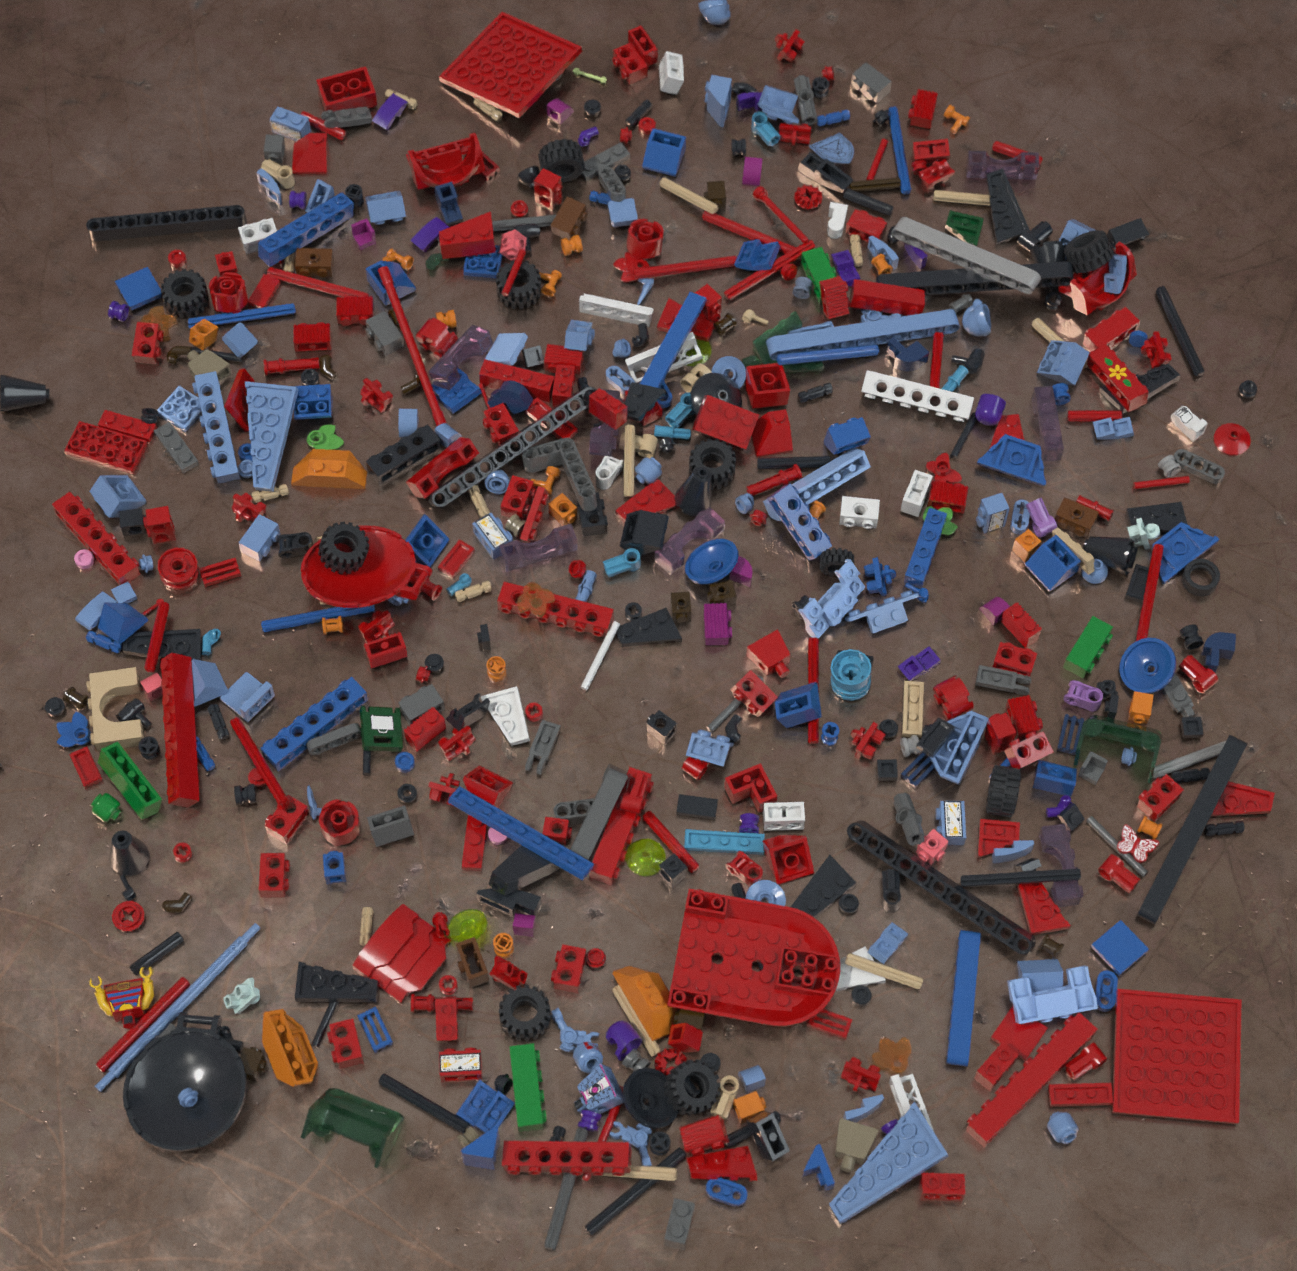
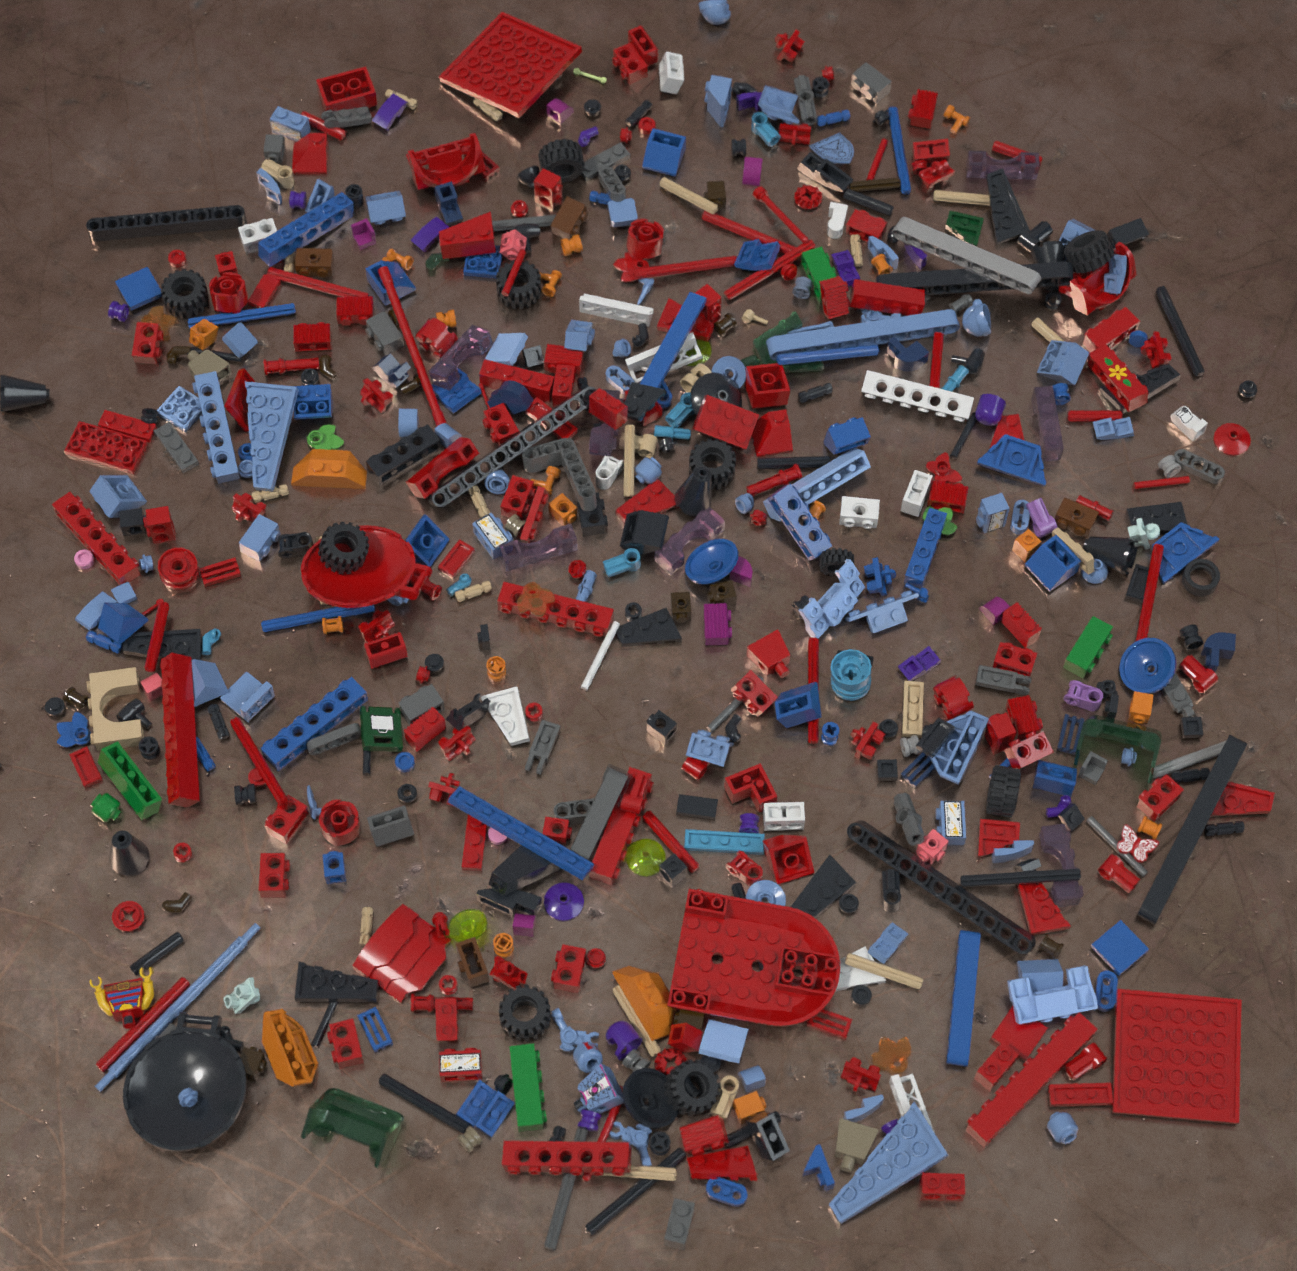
black hand [120,875,136,901] -> none
blue slope [461,1126,500,1170] -> none
red slope [463,765,514,808] -> none
none -> brick [372,353,411,388]
none -> dark purple dish [544,883,584,921]
none -> light blue tile [699,1019,748,1063]

